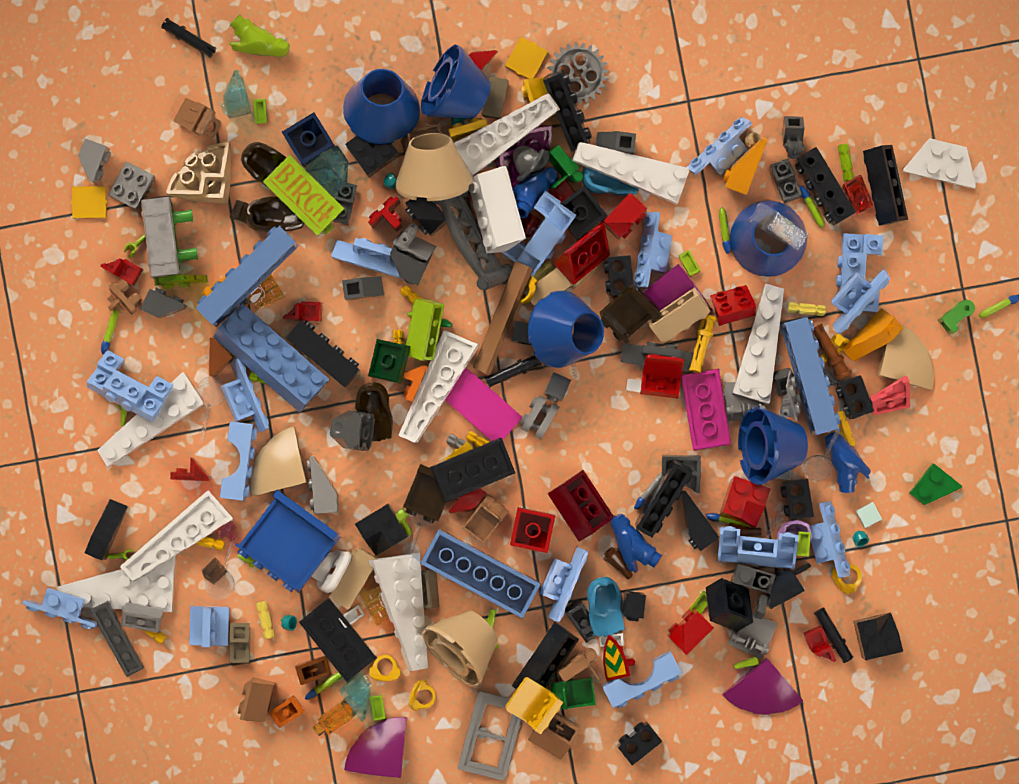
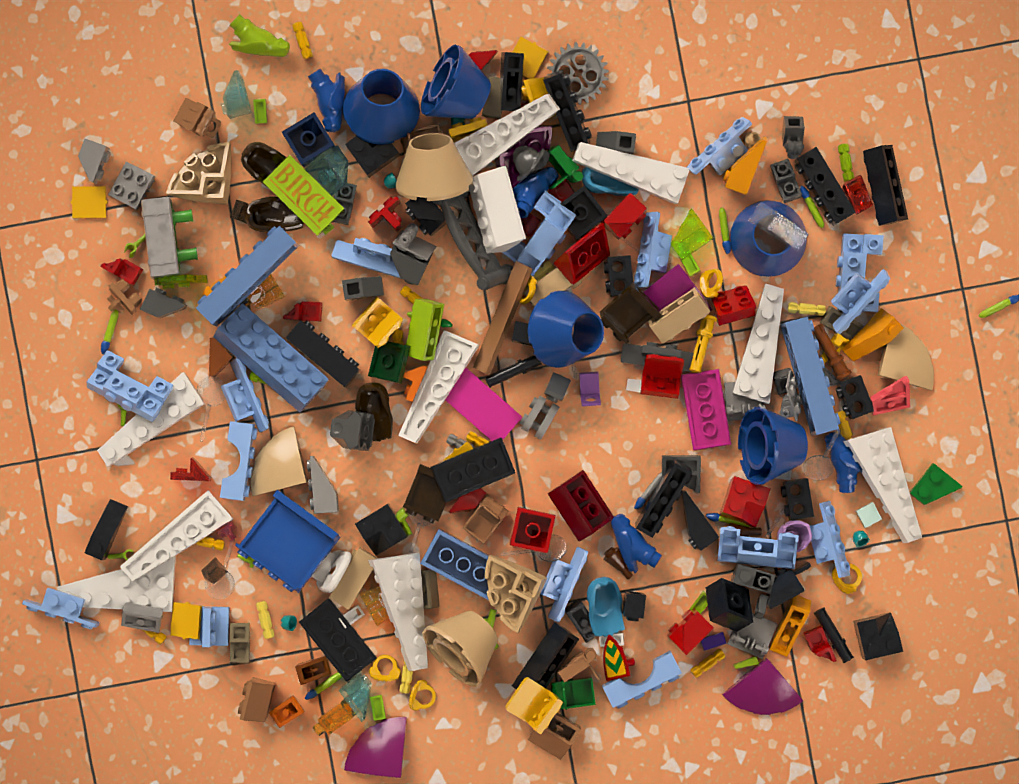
dark grey tile [90,600,144,677] -> none
black pin [161,18,217,58] -> none
light grey door [457,690,522,781] -> none
black brick [617,721,662,766] -> none
lime piece [797,531,811,557] -> none
white wing [902,138,976,189] -> none
bright green leg [938,300,975,335] -> none
none -> yellow piece [170,602,202,639]
none -> yellow axle [292,22,313,59]
none -> blue animal [308,69,345,132]
none -> yellow bracket [352,296,403,348]
none -> light yellow axle [399,661,413,694]
none -> tan brick [485,555,547,633]
none -> black slope [500,52,524,111]
none -> clear piece [501,534,567,562]
none -> medium lavender bracket [579,371,601,406]
none -> clear neon green wing [671,208,713,260]
none -> yellow axle [691,649,726,678]
none -> yellow piece [699,269,723,298]
none -> dark purple piece [701,632,727,651]
none -> light orange slope [769,595,811,657]
none -> dark tan slope [820,306,864,341]
none -> white wing [843,427,922,543]

